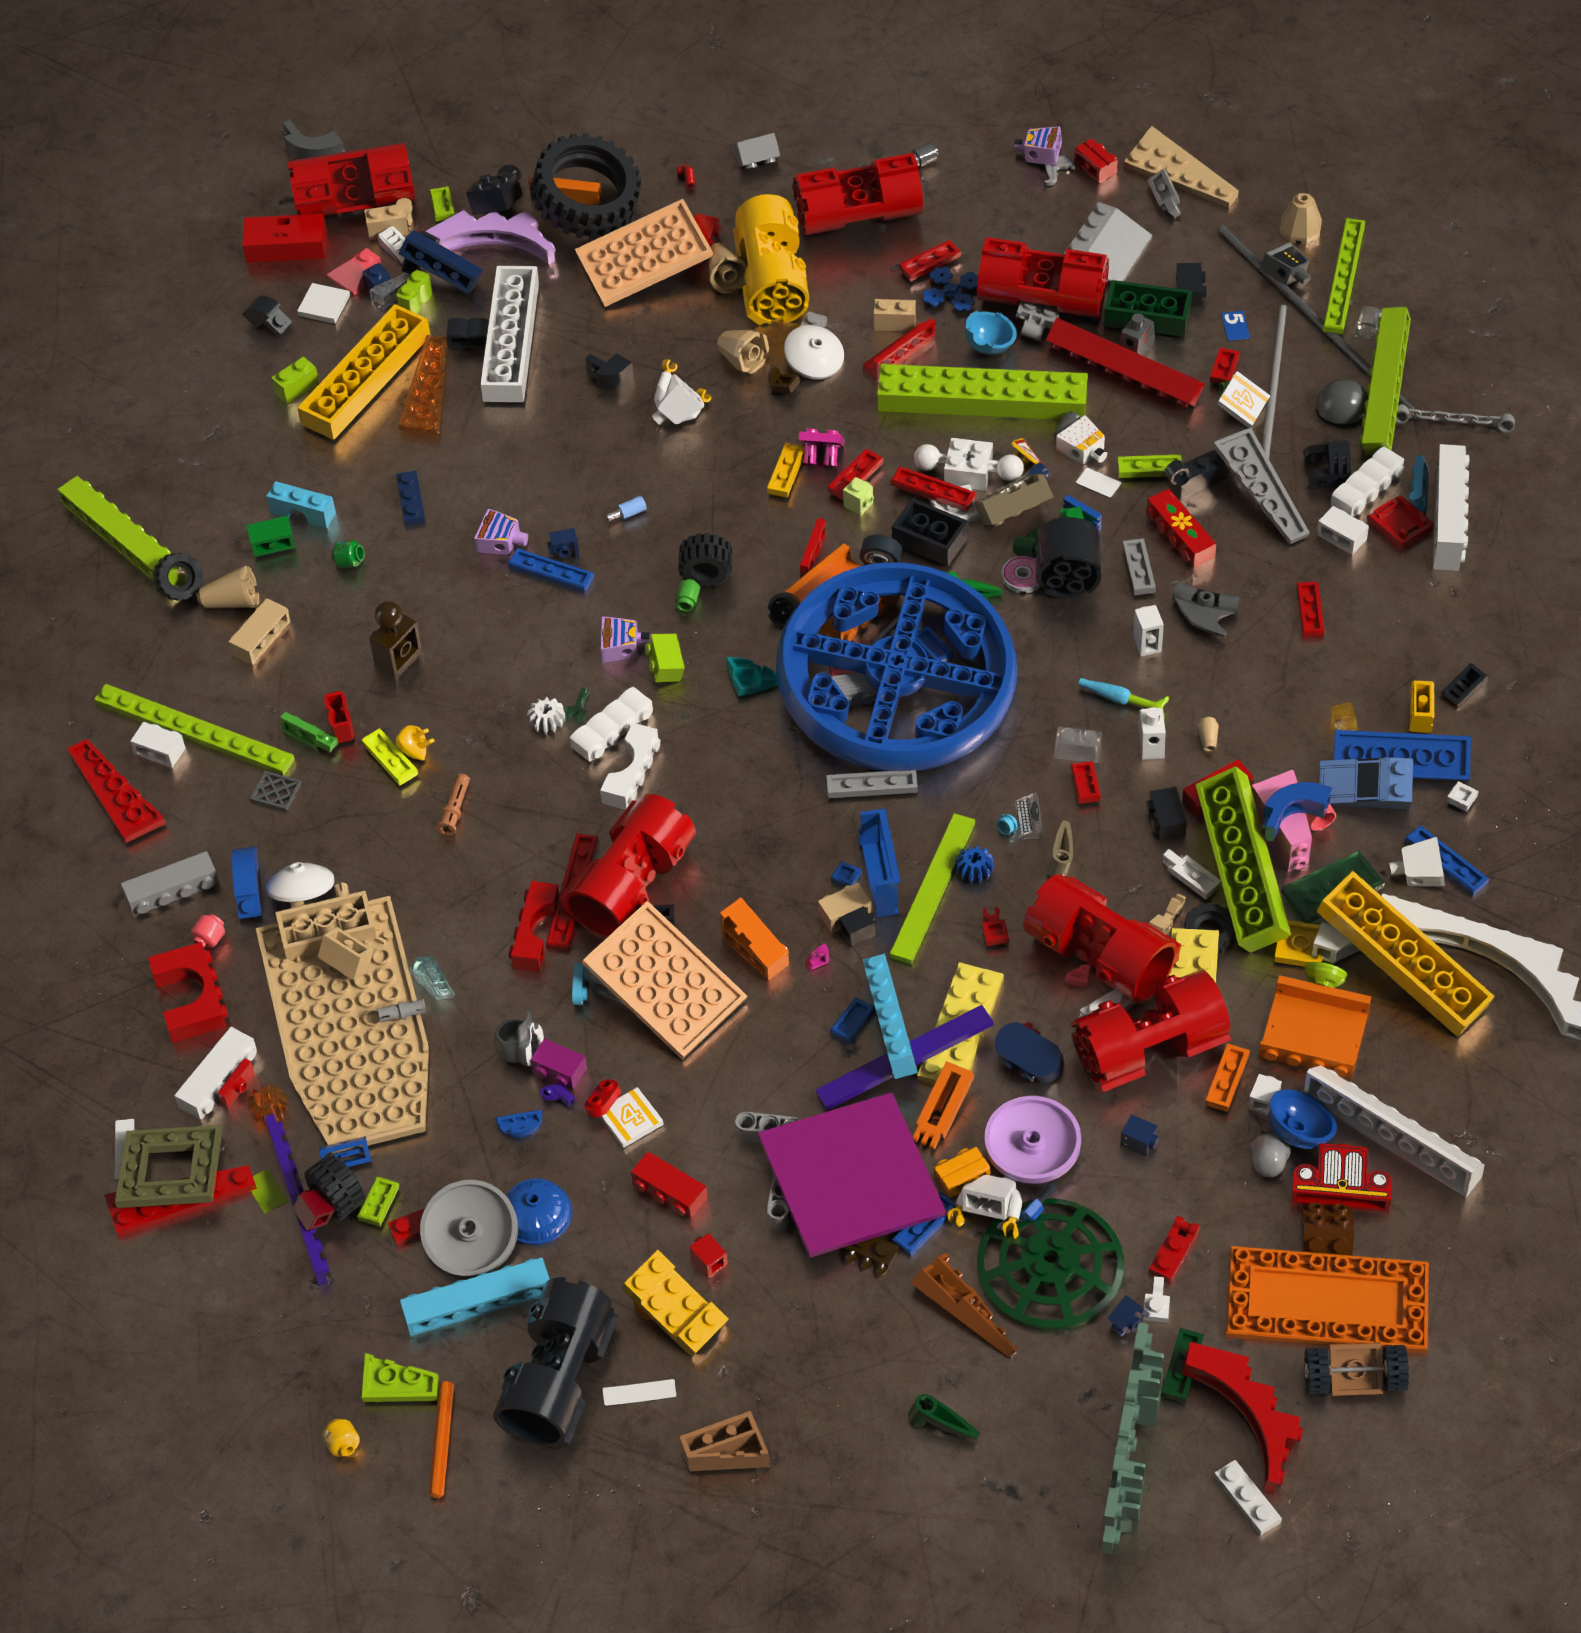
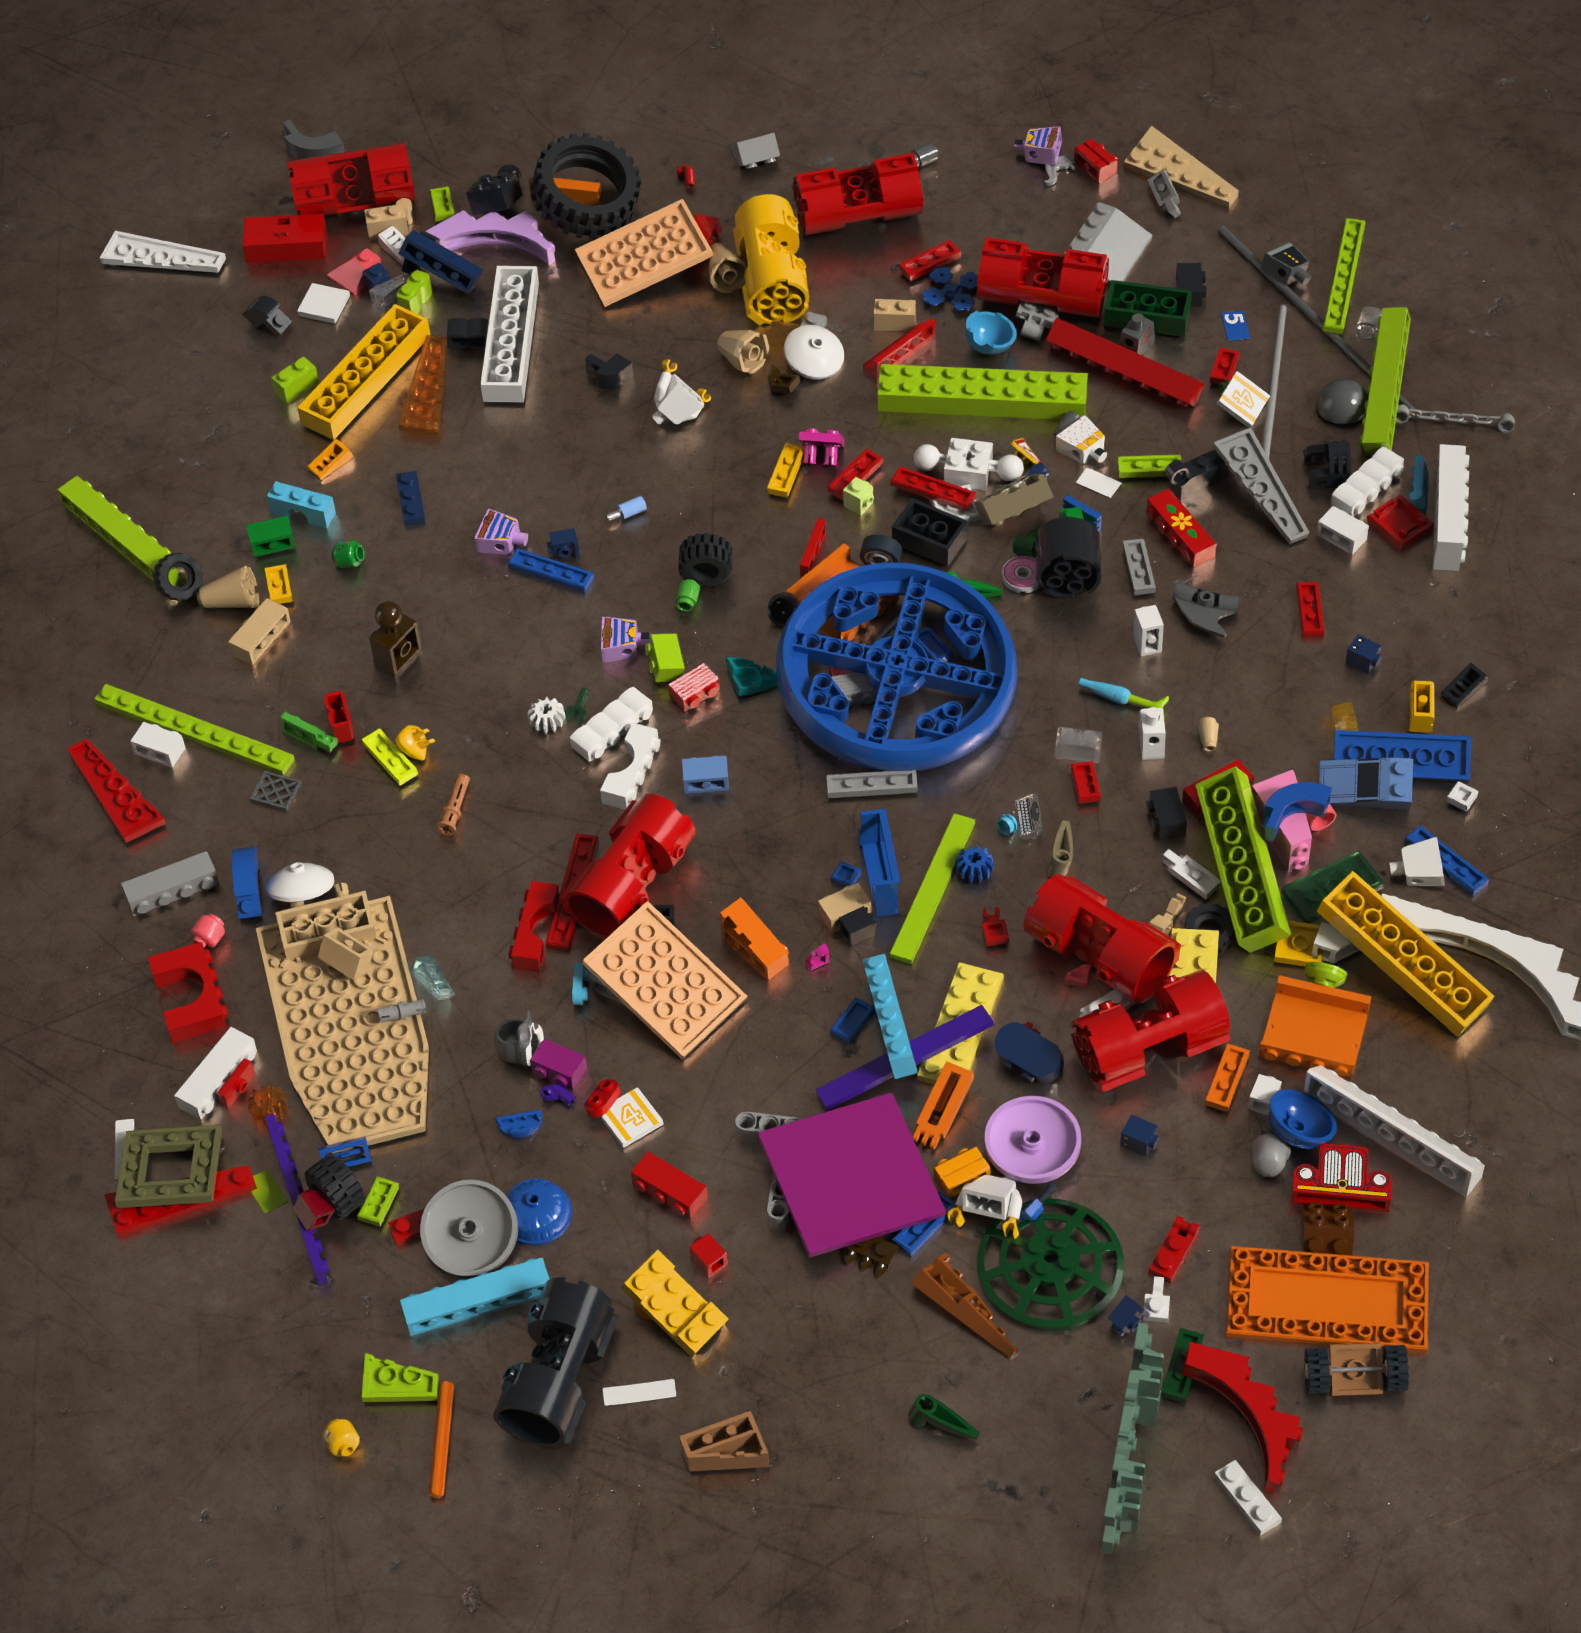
tan cone [1279,193,1322,244] -> none
none -> white wing [100,231,226,273]
none -> yellow plate [265,564,293,604]
none -> light orange slope [307,439,354,480]
none -> brick [668,663,720,712]
none -> medium blue brick [682,756,729,794]
none -> dark blue brick [1346,634,1382,674]

